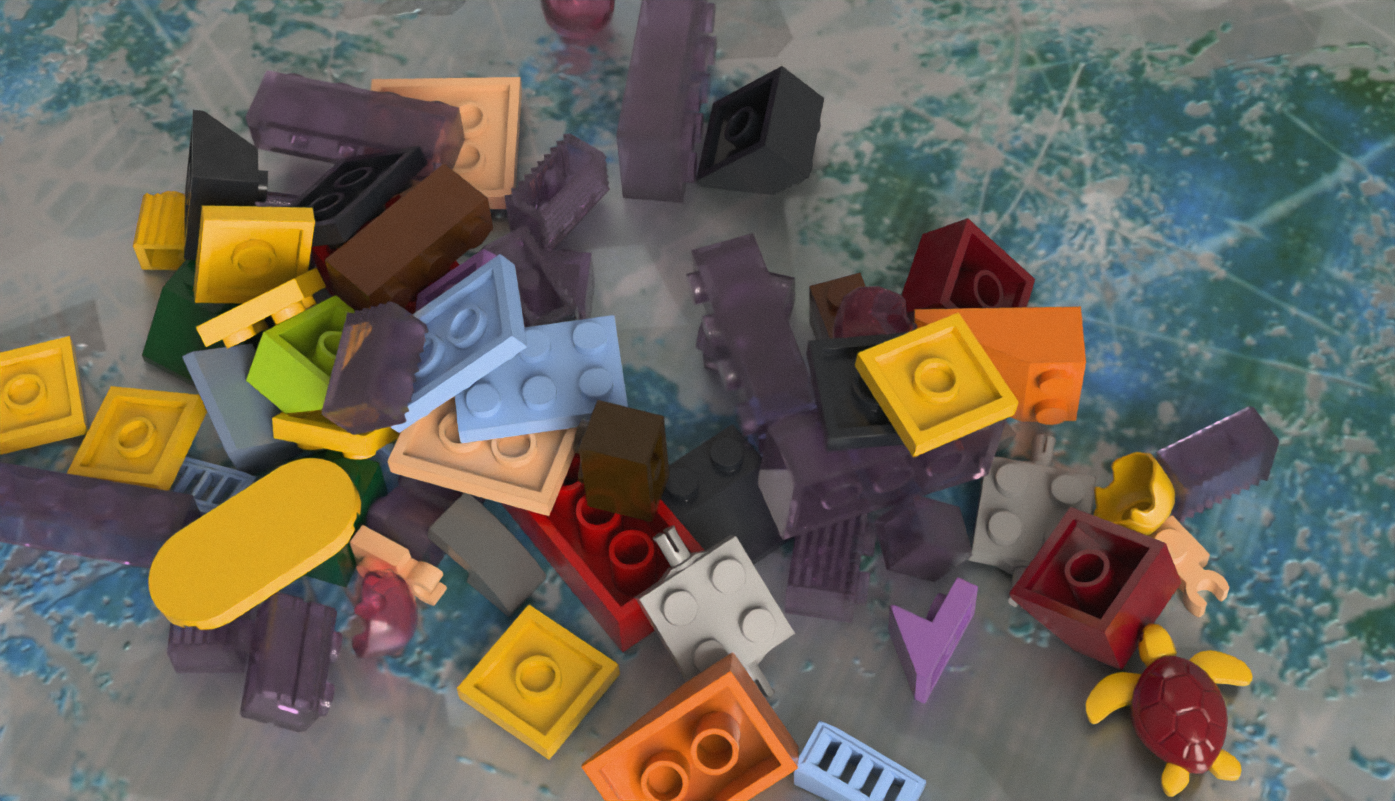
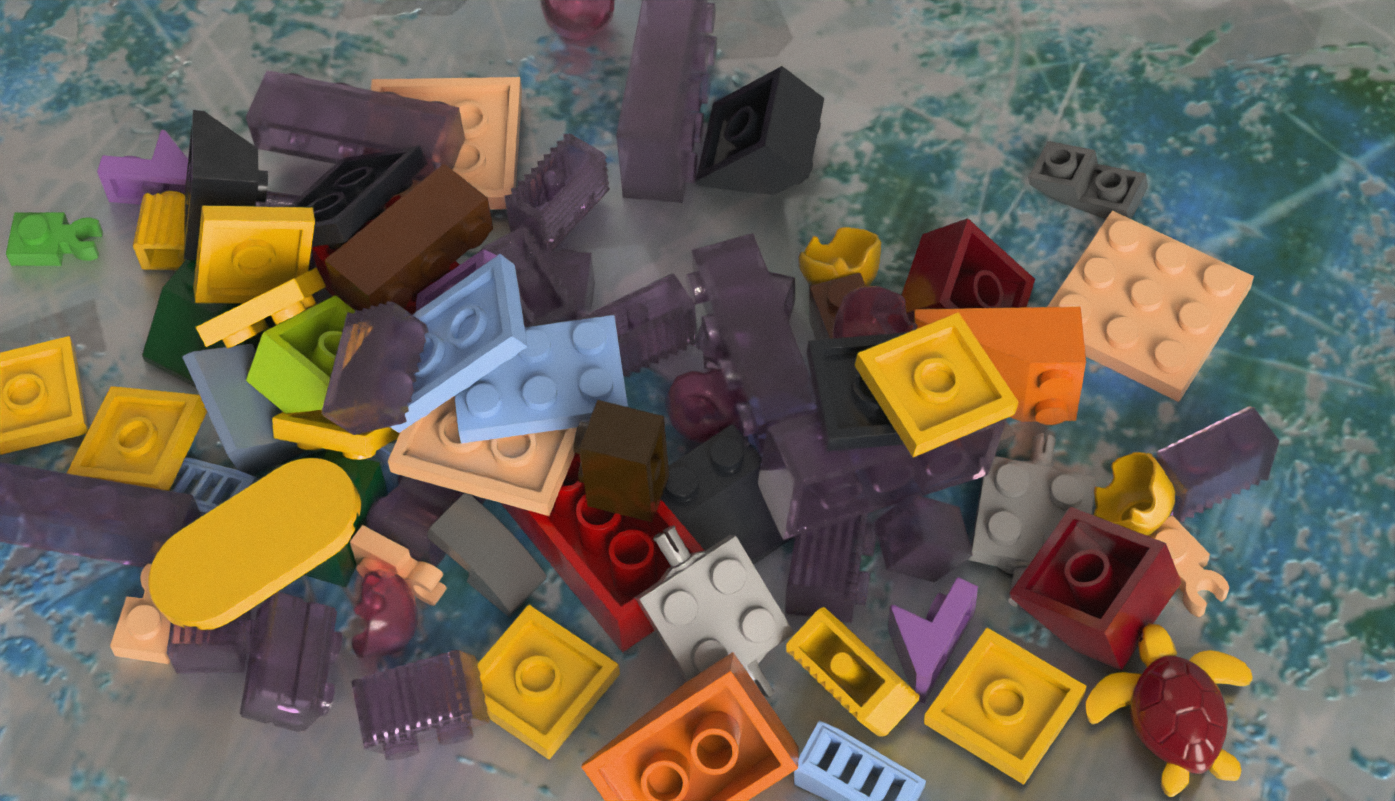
none -> bright green plate [6,212,103,266]
none -> medium lavender slope [97,130,188,205]
none -> light nougat plate [110,563,181,664]
none -> clear purple brick [351,650,490,760]
none -> clear purple brick [578,273,698,378]
none -> clear pink hair [665,368,754,444]
none -> yellow brick [786,607,920,736]
none -> yellow hair [798,227,881,287]
none -> yellow plate [924,627,1087,785]
none -> dark grey slope [1028,141,1148,219]
none -> light nougat plate [1047,210,1254,402]

